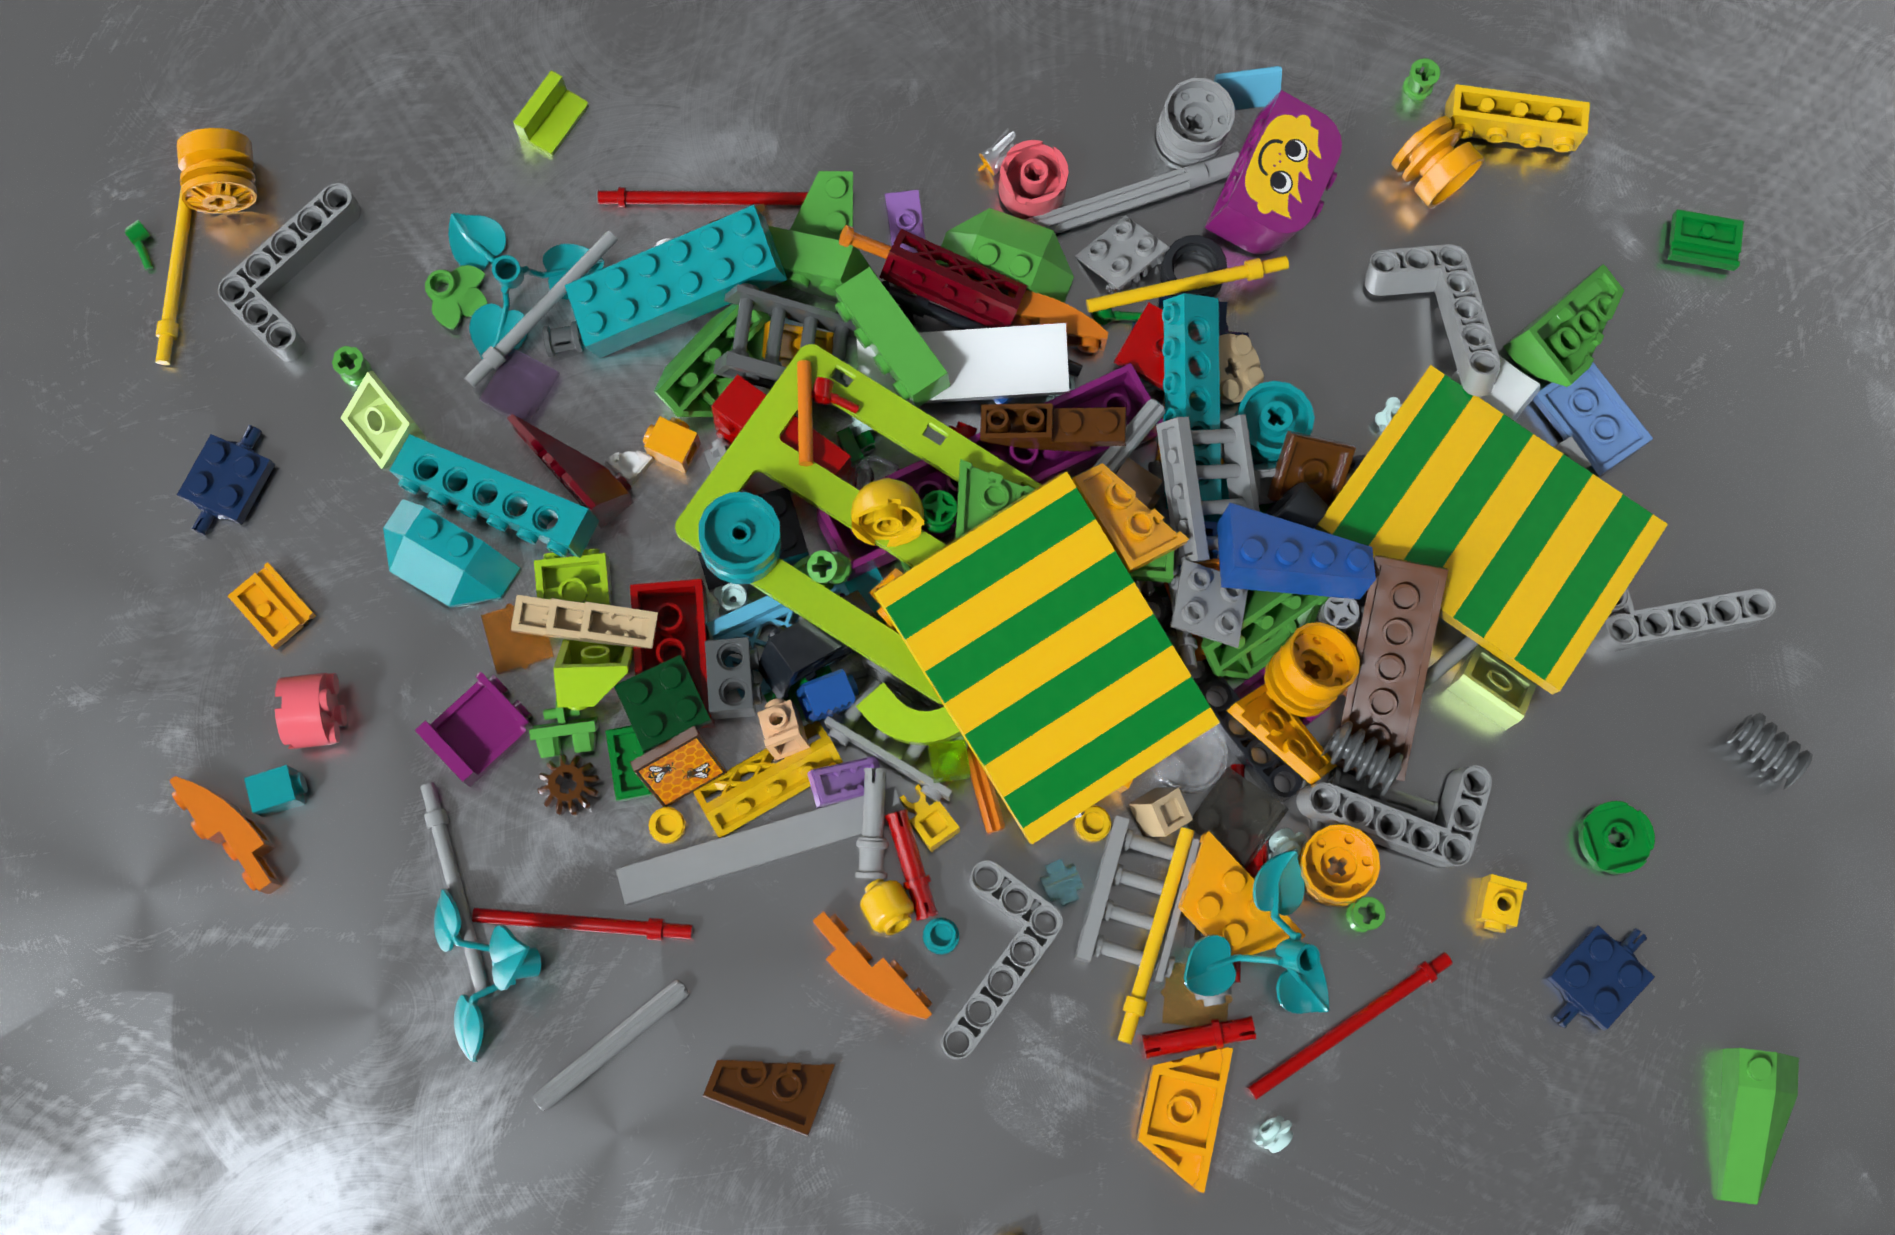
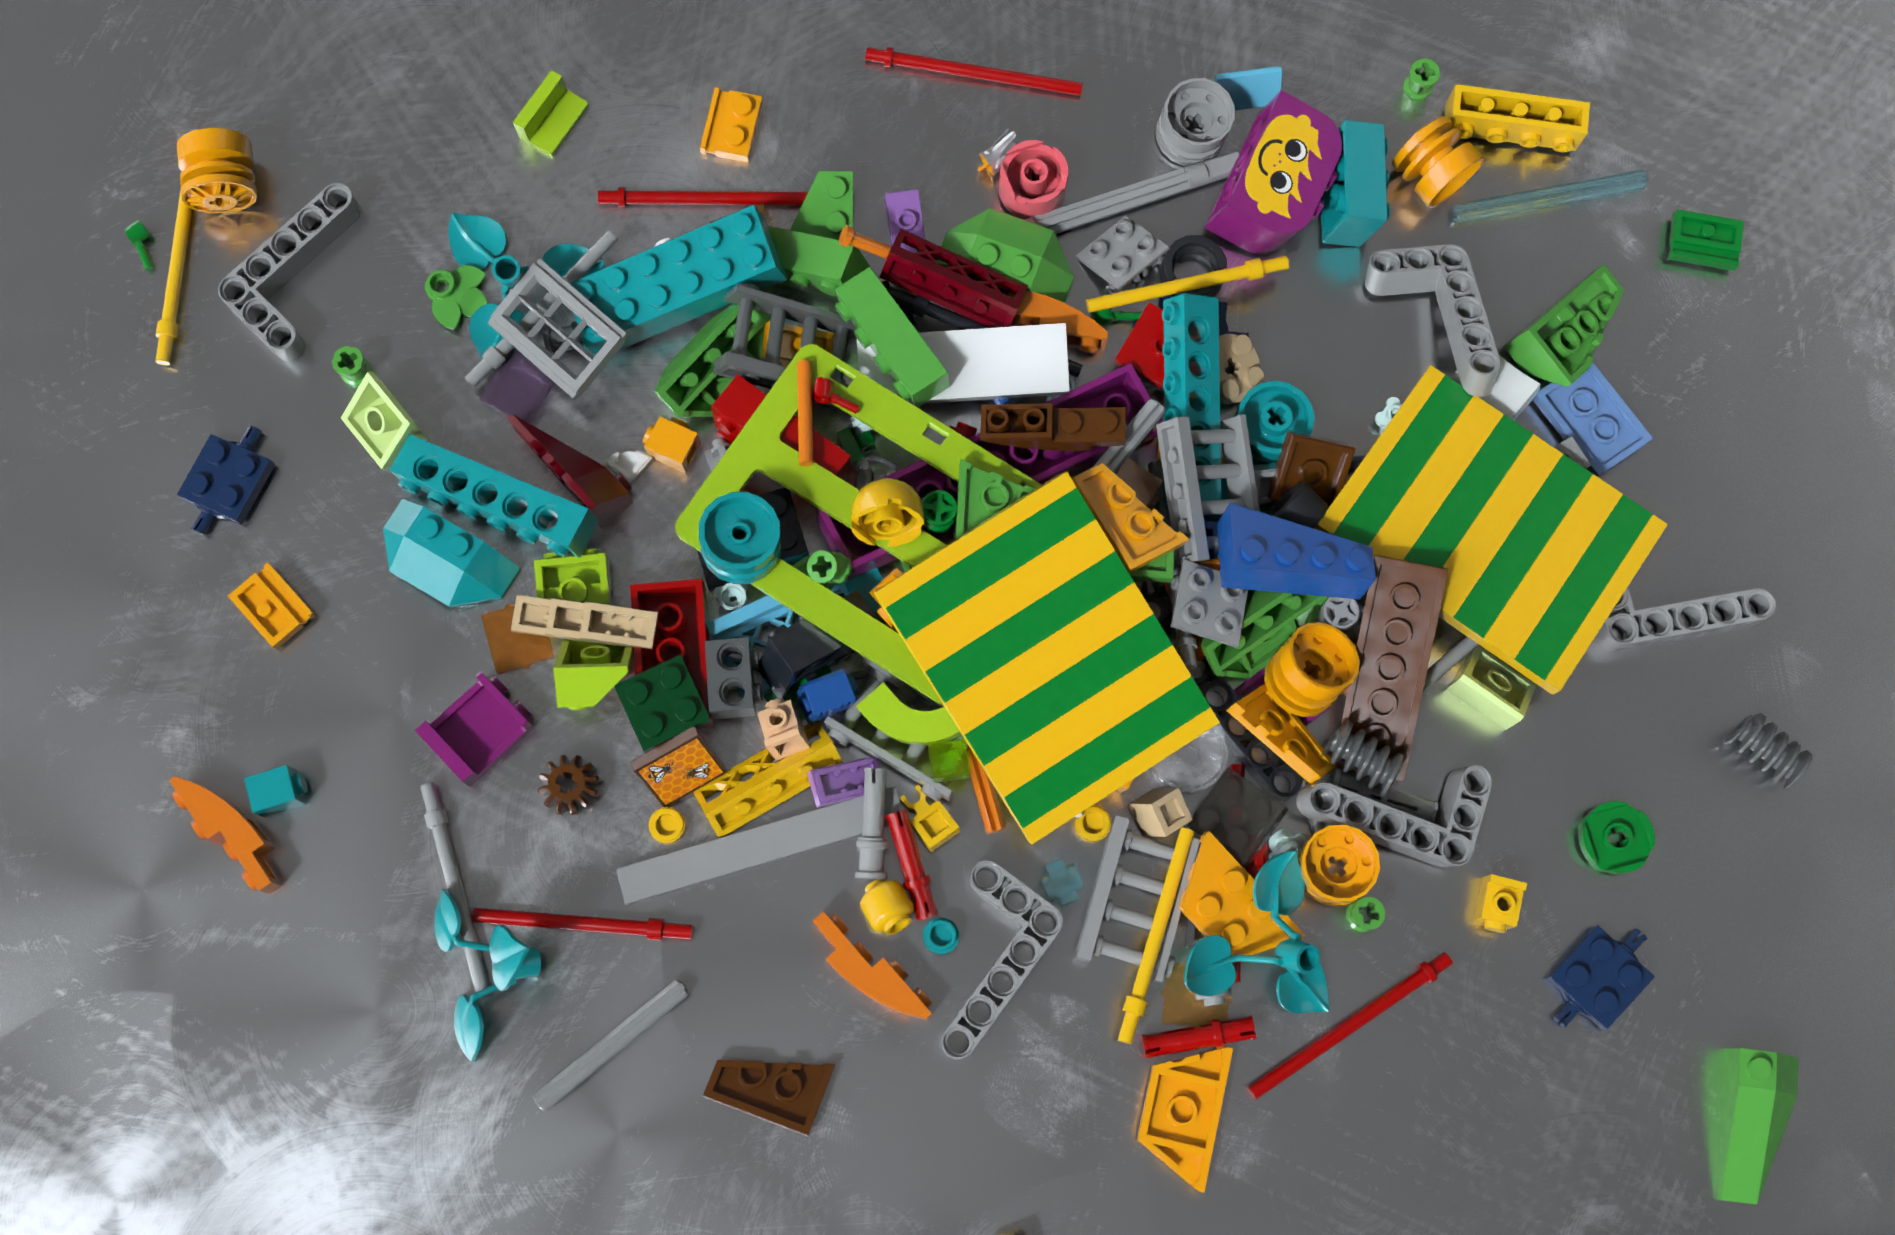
coral brick [275,673,347,749] -> none
bright green hips [529,700,600,758] -> none
green plate [605,725,653,802] -> none
light aqua plate [1255,1116,1294,1153] -> none
none -> light grey piece [487,259,629,400]
none -> light orange plate [700,87,763,163]
none -> red bar [865,47,1083,96]
none -> teal brick [1321,120,1390,247]
none -> clear light blue axle [1451,169,1648,224]

